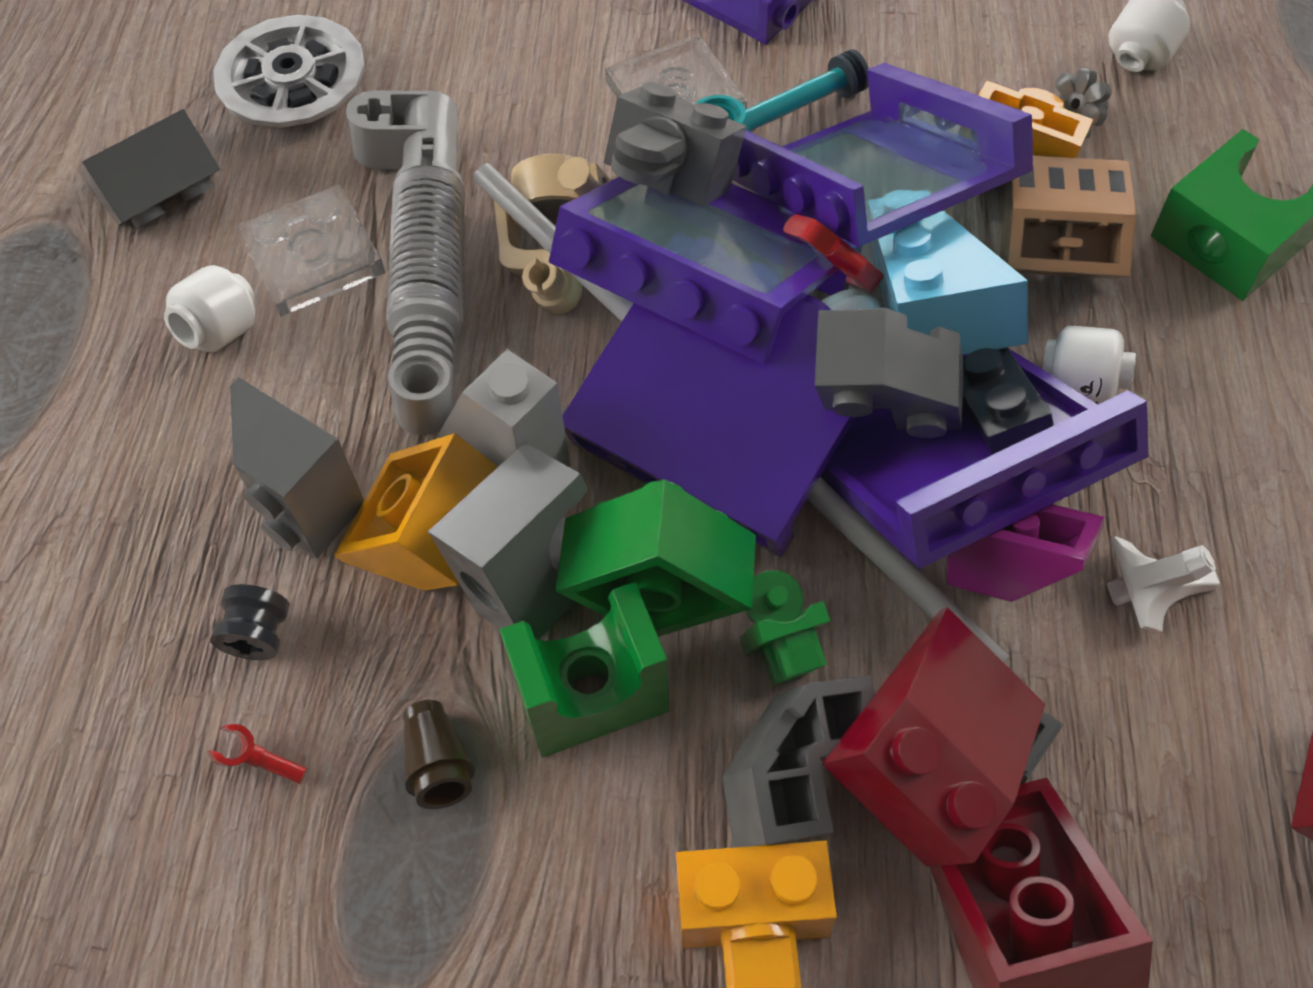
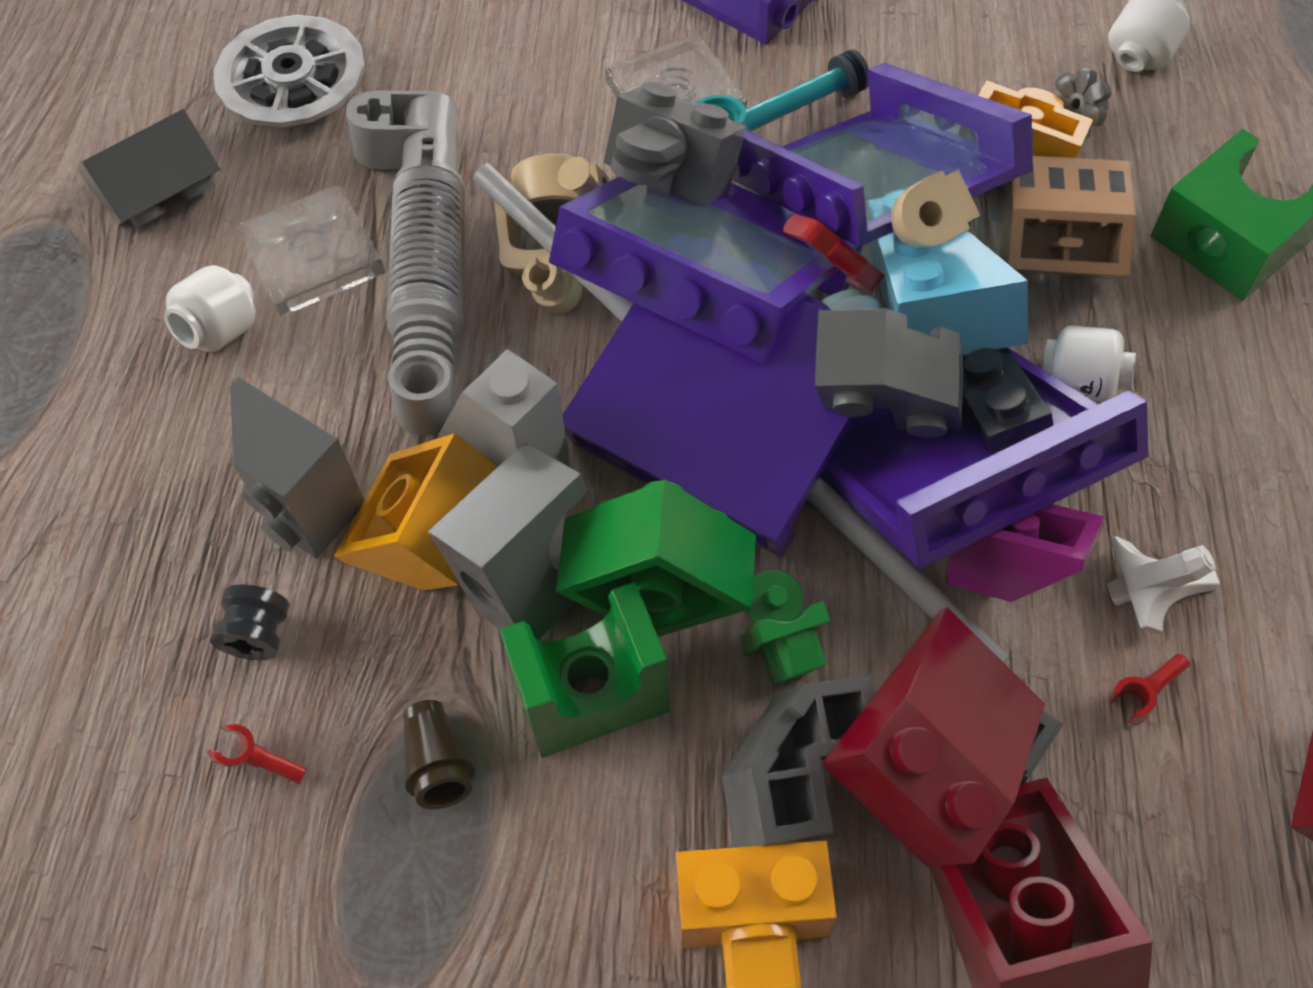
none -> tan piece [891,169,980,249]
none -> red hand [1109,653,1190,725]

